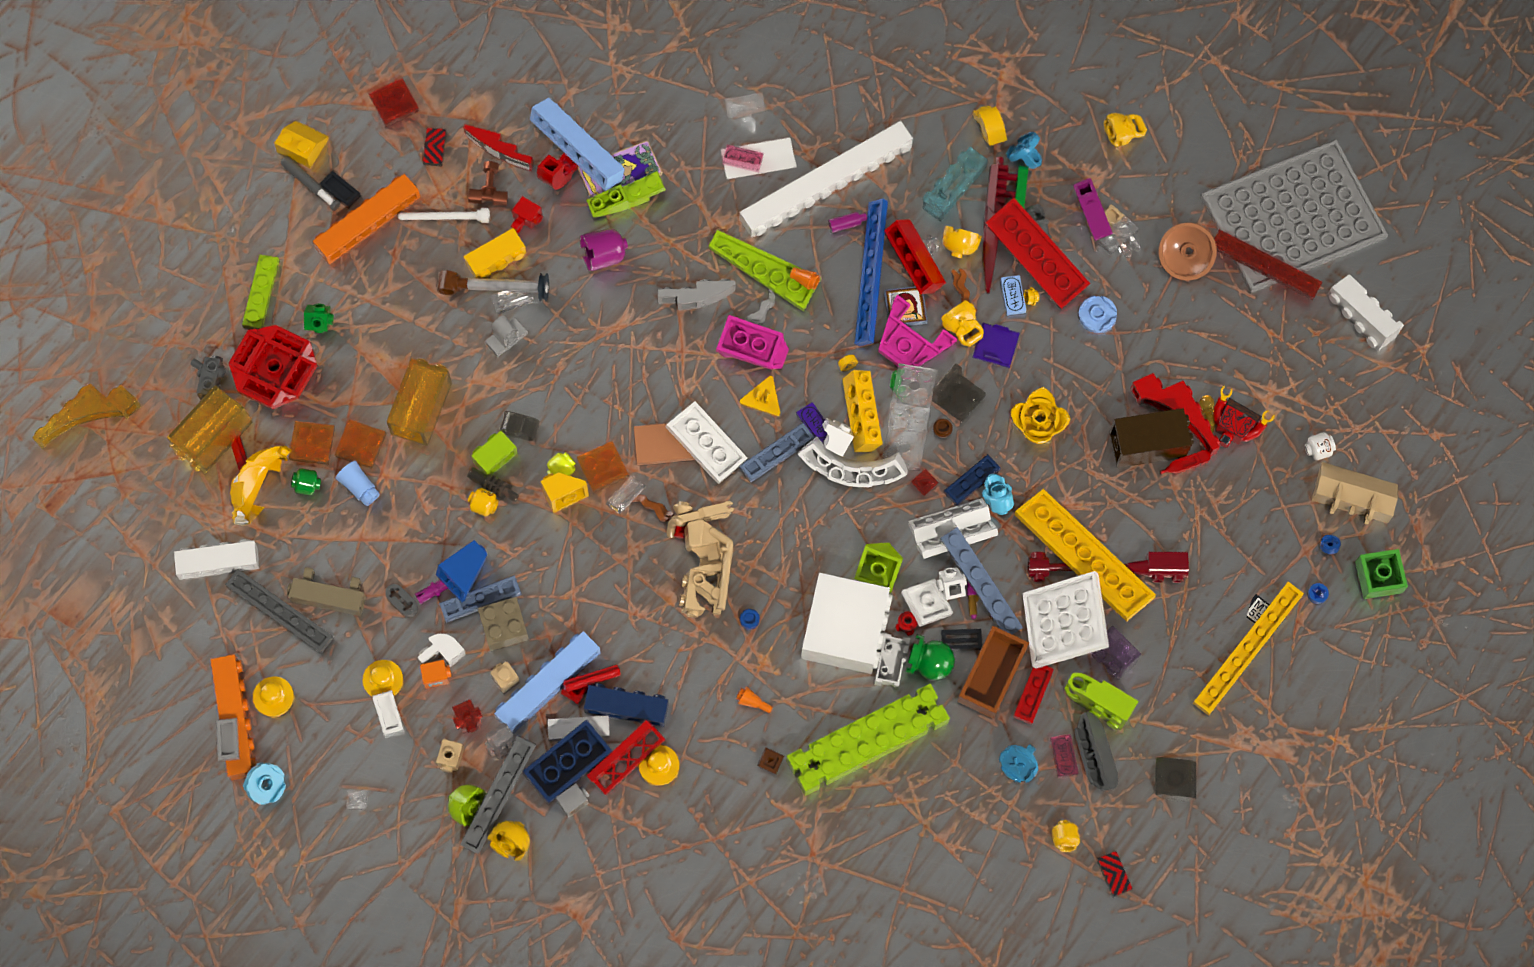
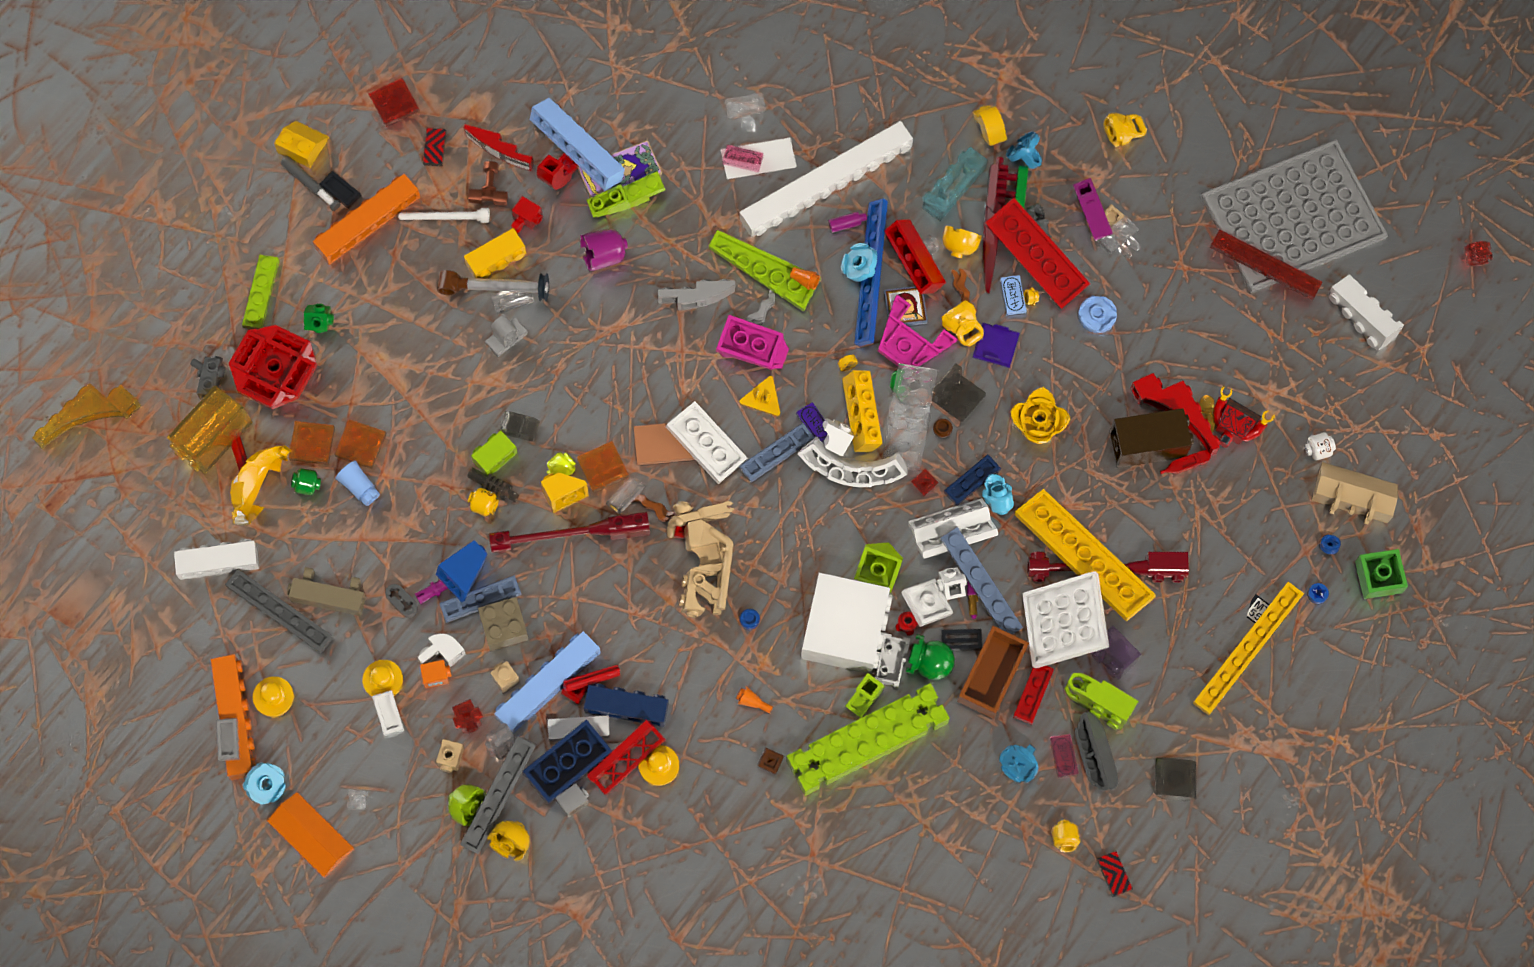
clear yellow brick [386,358,452,446] -> none
nougat dish [1159,223,1217,280] -> none
none -> orange slope [267,792,354,878]
none -> dark red bar [489,512,650,553]
none -> medium azure plate [841,243,877,282]
none -> lime brick [846,673,885,718]
none -> clear red wheel [1464,241,1493,266]

